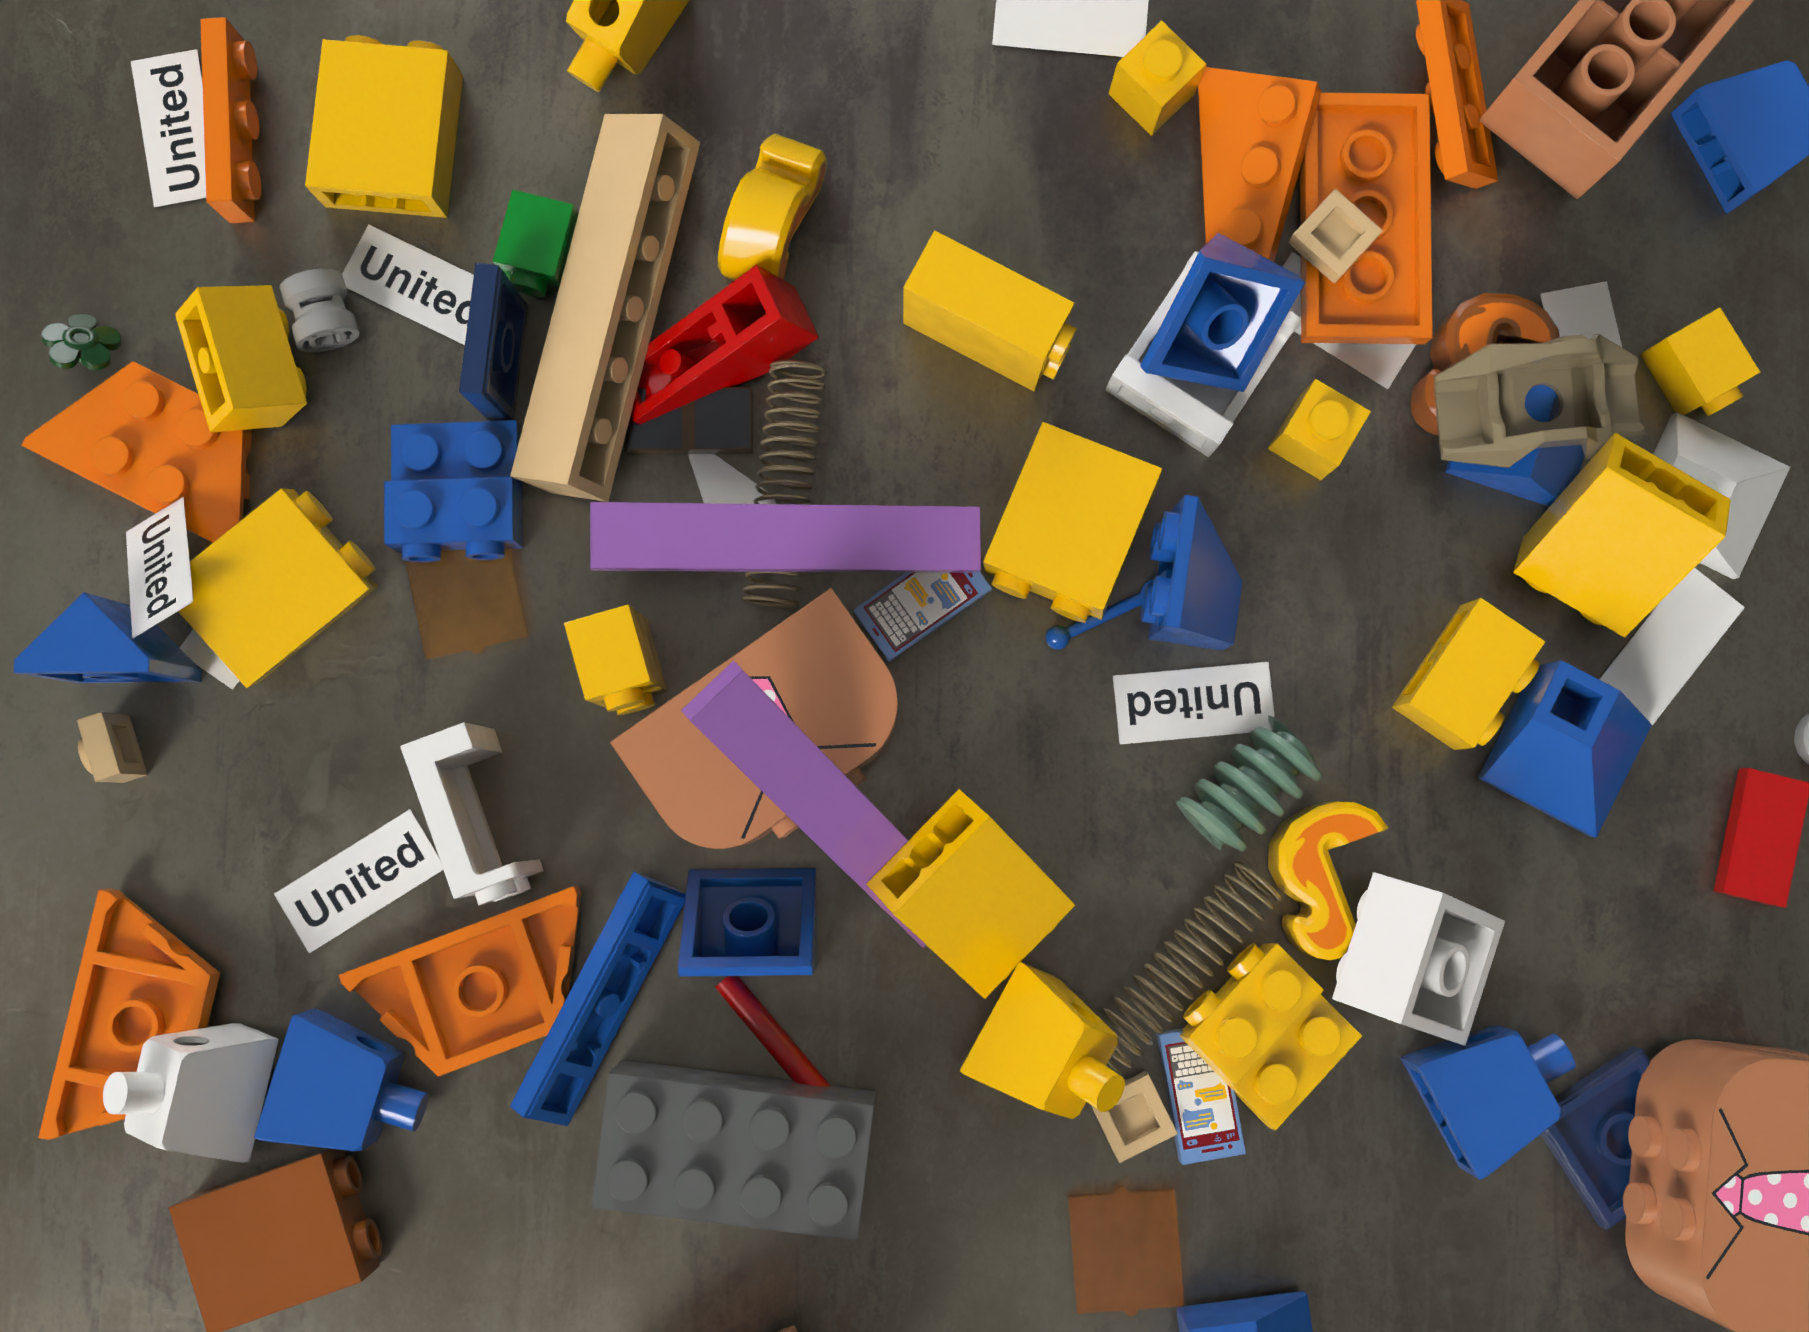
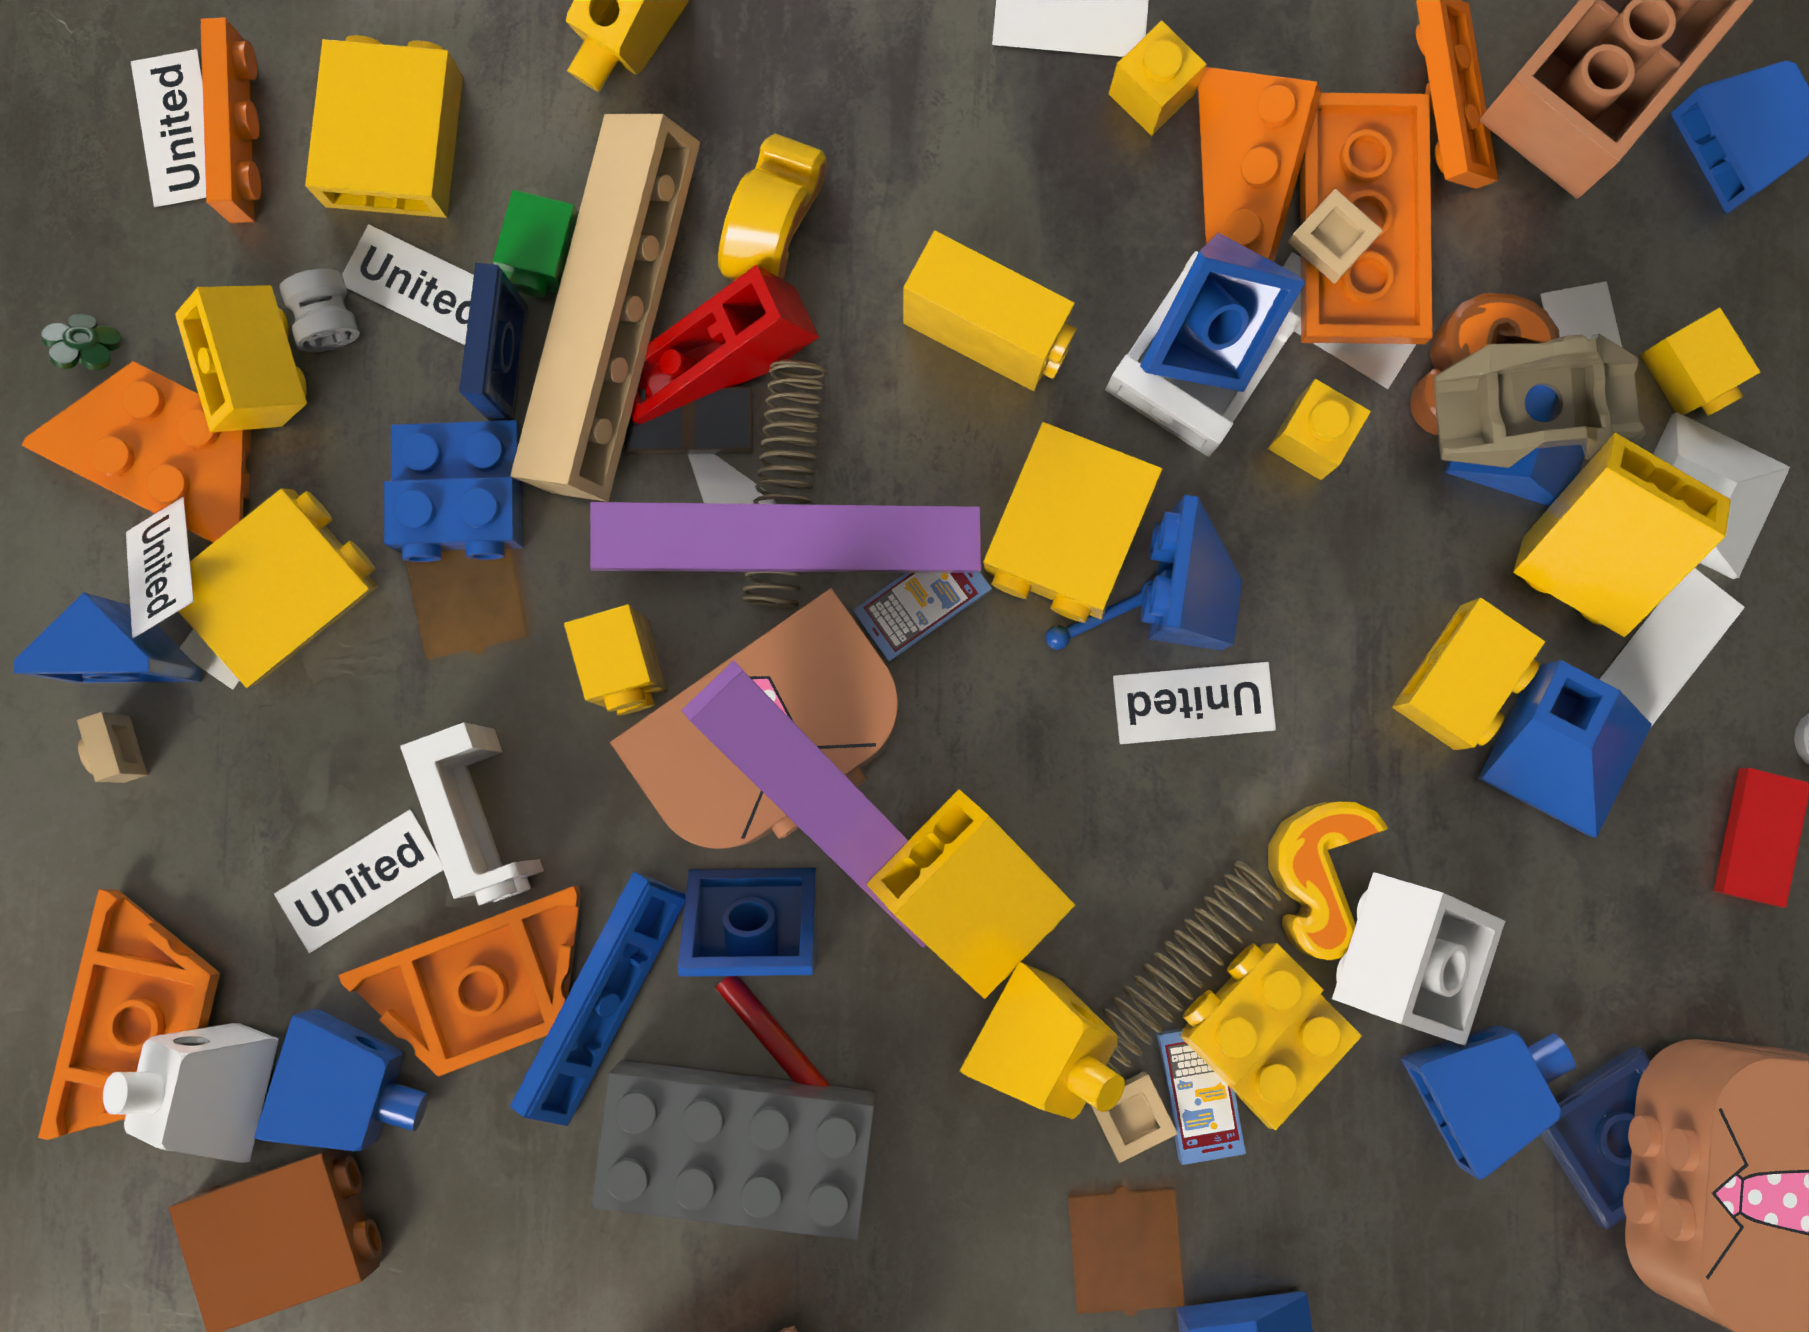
sand green piece [1176,715,1323,852] -> none

